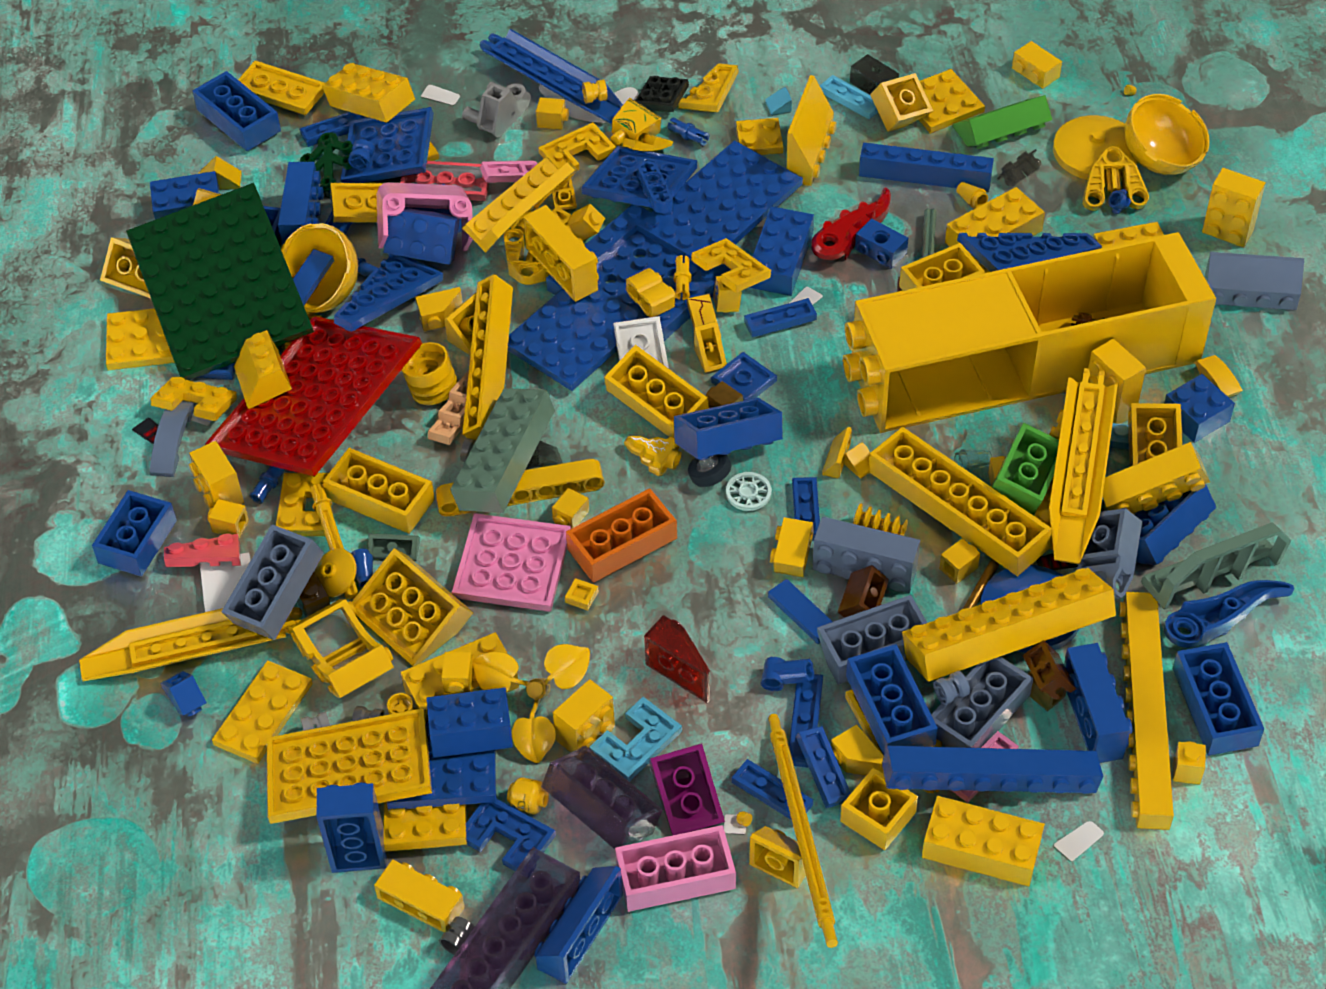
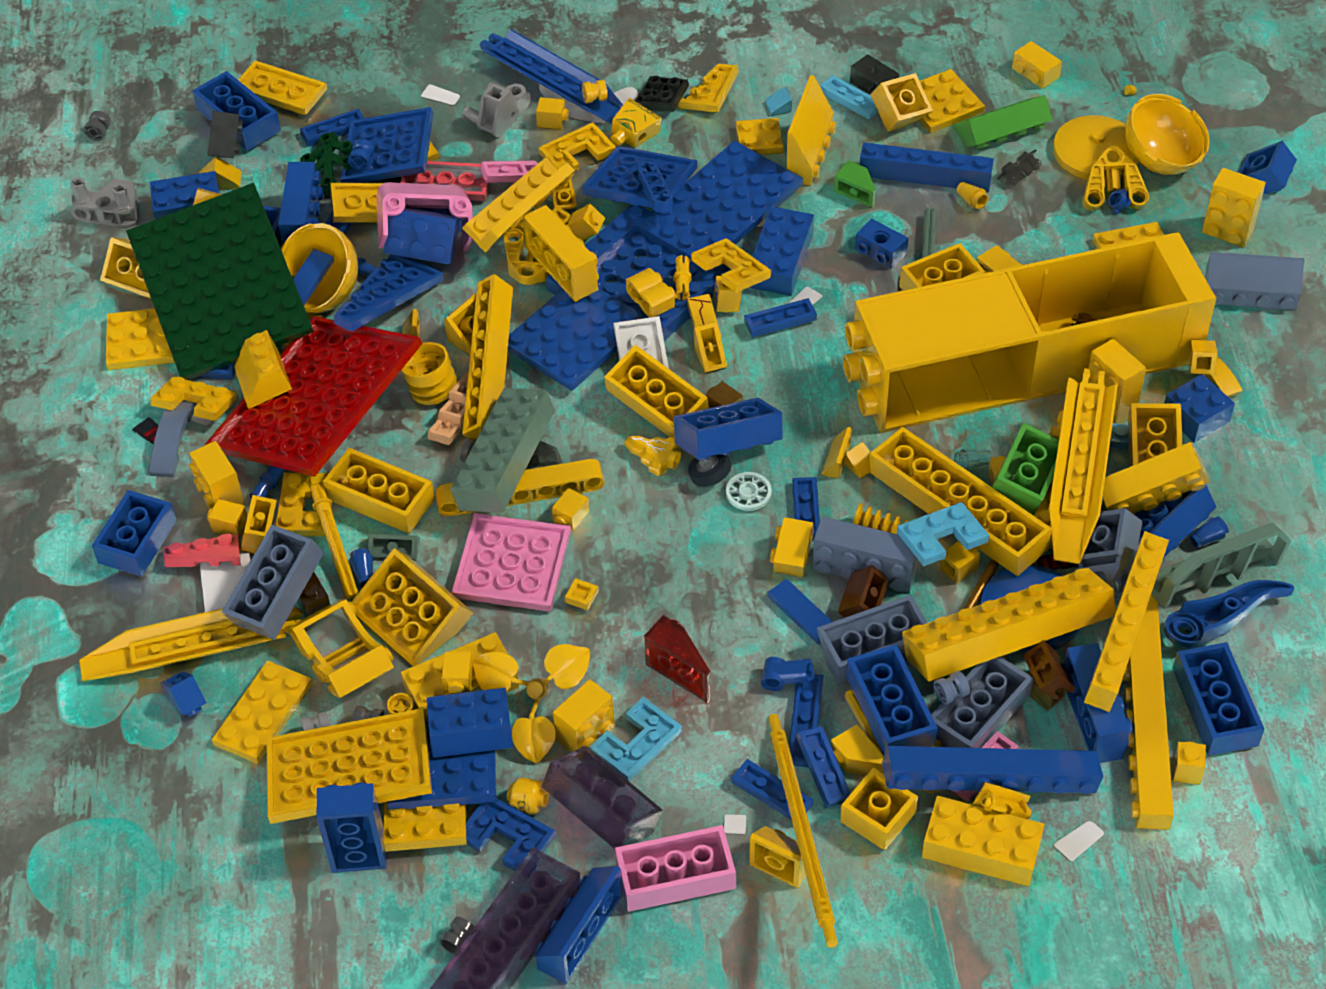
yellow dish [315,548,357,597] -> none
yellow brick [322,63,415,123] -> none
yellow brick [374,859,465,932] -> none
yellow slope [415,287,463,331] -> none
orange brick [566,488,677,583] -> none
yellow slope [623,134,673,151] -> none
magenta slope [649,743,725,836] -> none
blue pin [667,117,710,146] -> none
blue tile [711,352,777,401] -> none
yellow piece [736,811,752,827] -> none
red animal [811,188,891,260] -> none
yellow brick [945,187,1045,260] -> none
blue wing [957,233,1102,272] -> none
none -> light grey piece [70,177,139,228]
none -> dark grey wheel [83,111,111,141]
none -> pearl dark grey slope [208,111,243,159]
none -> yellow brick [240,495,277,554]
none -> yellow slope [402,309,420,337]
none -> bright green slope [834,160,875,208]
none -> medium azure plate [897,502,989,567]
none -> yellow hinge [973,782,1032,819]
none -> yellow brick [1084,531,1169,712]
none -> yellow brick [1189,340,1217,375]
none -> blue cone [1189,516,1229,549]
none -> blue slope [1238,140,1297,194]

